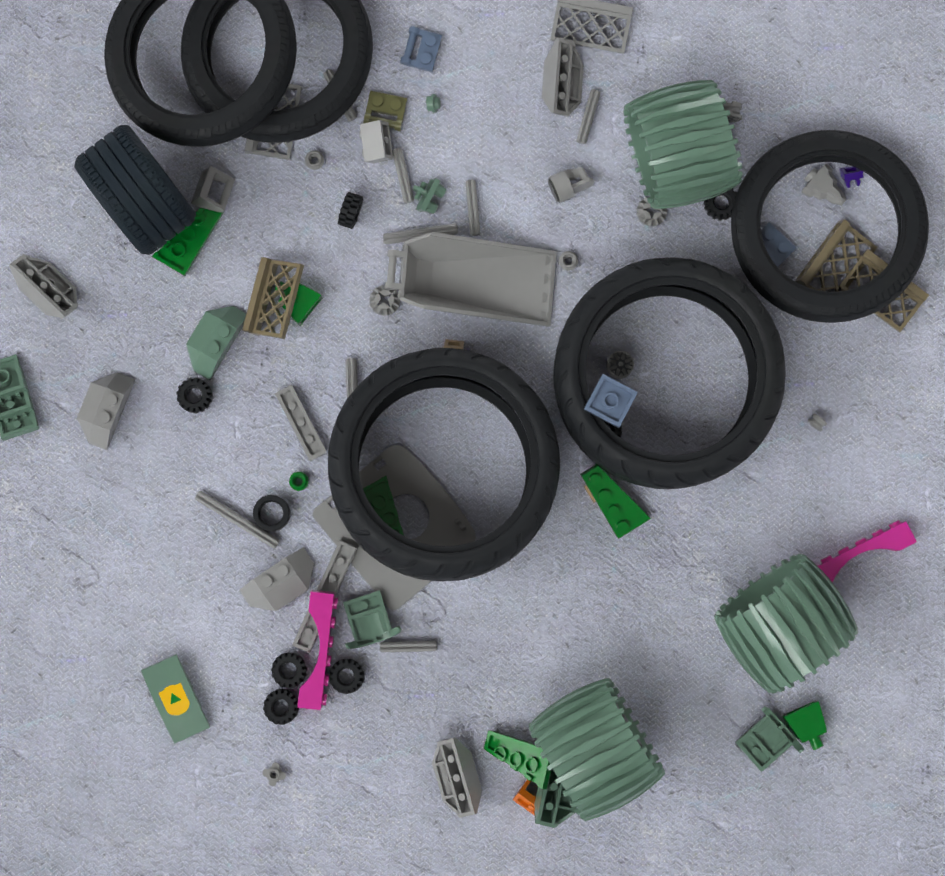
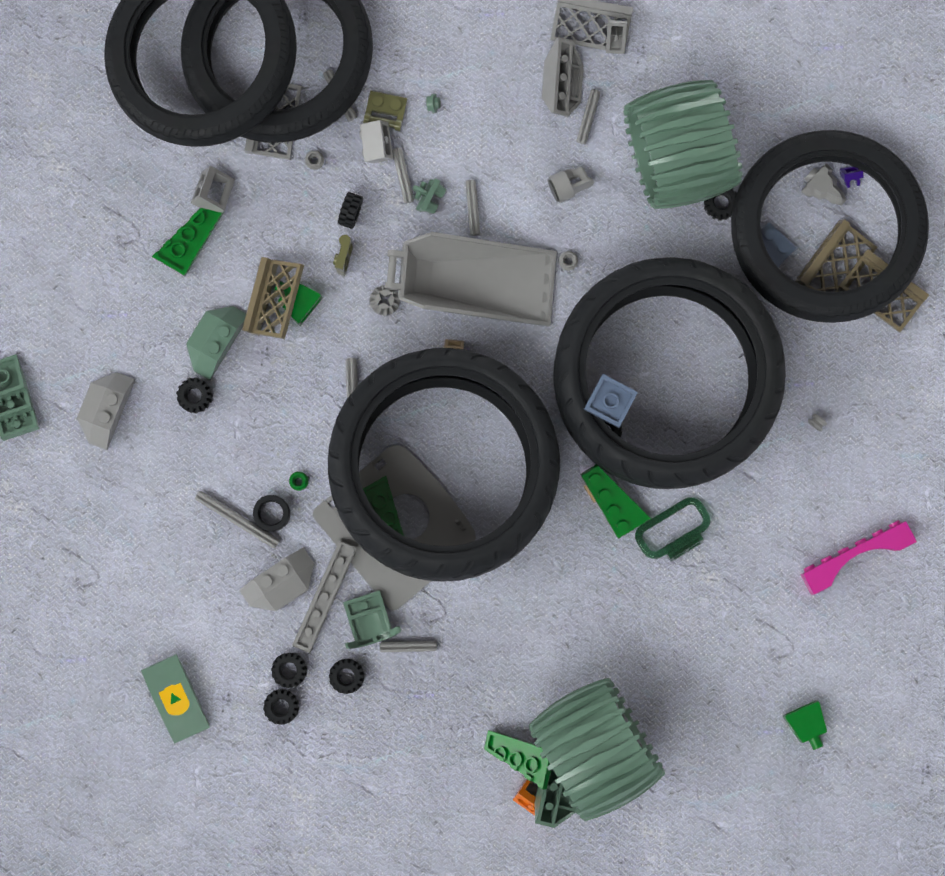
light grey wedge [9,254,78,318] -> none
black wheel [74,125,196,255] -> none
light grey plate [263,763,286,786] -> none
light grey plate [275,385,327,462] -> none
dark pink arch [297,590,338,710] -> none
light grey axle [383,223,458,244] -> none
sand blue plate [400,26,442,73] -> none
light grey wedge [432,737,482,818] -> none
light grey wheel [606,351,634,379] -> none
light grey gear [637,197,667,226] -> none
sand green wheel [714,554,858,694] -> none
light grey wheel [723,101,742,123] -> none
sand green piece [735,706,804,772] -> none
none -> olive plate [333,235,353,276]
none -> light grey slope [606,20,627,54]
none -> clear green bar [635,497,710,562]

